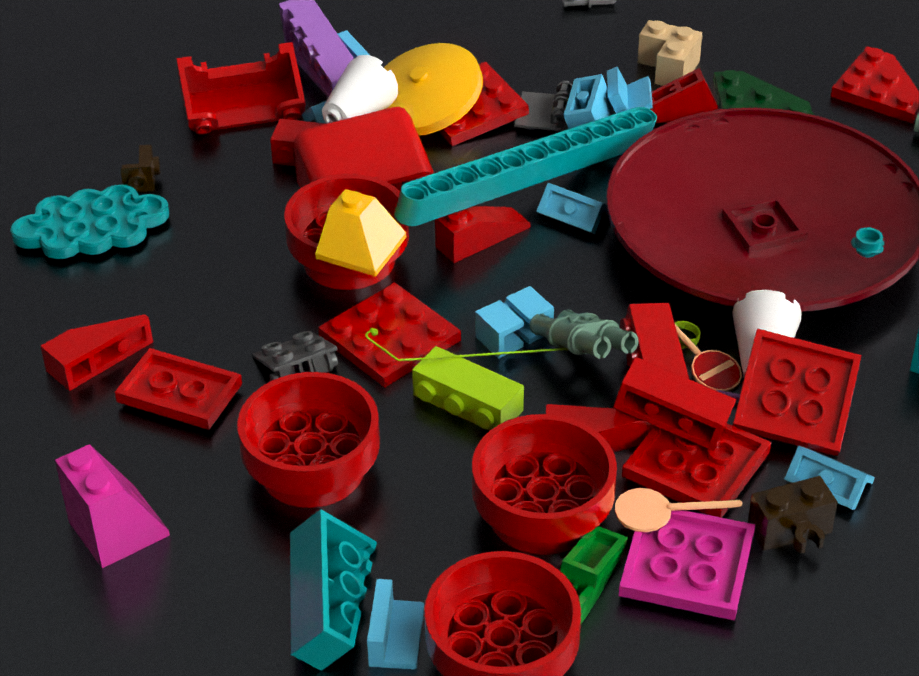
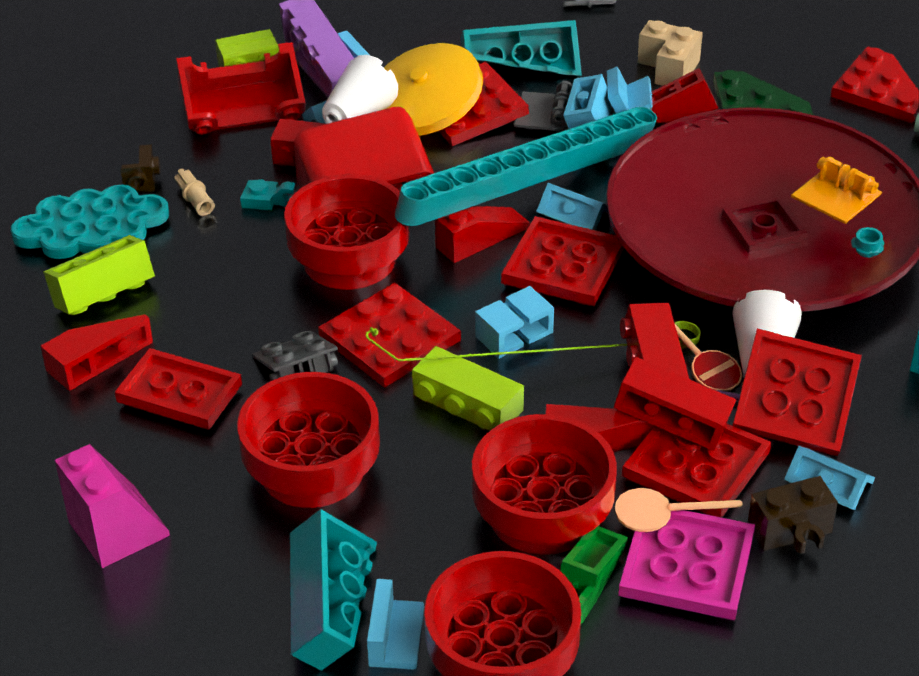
yellow slope [315,189,406,277] -> none
sand green pin [530,309,639,359] -> none
none -> lime brick [43,235,155,315]
none -> tan axle [174,168,215,216]
none -> lime brick [215,29,279,67]
none -> teal plate [240,180,296,210]
none -> teal wedge [460,20,582,77]
none -> red plate [501,216,624,306]
none -> light orange hinge [791,156,882,224]

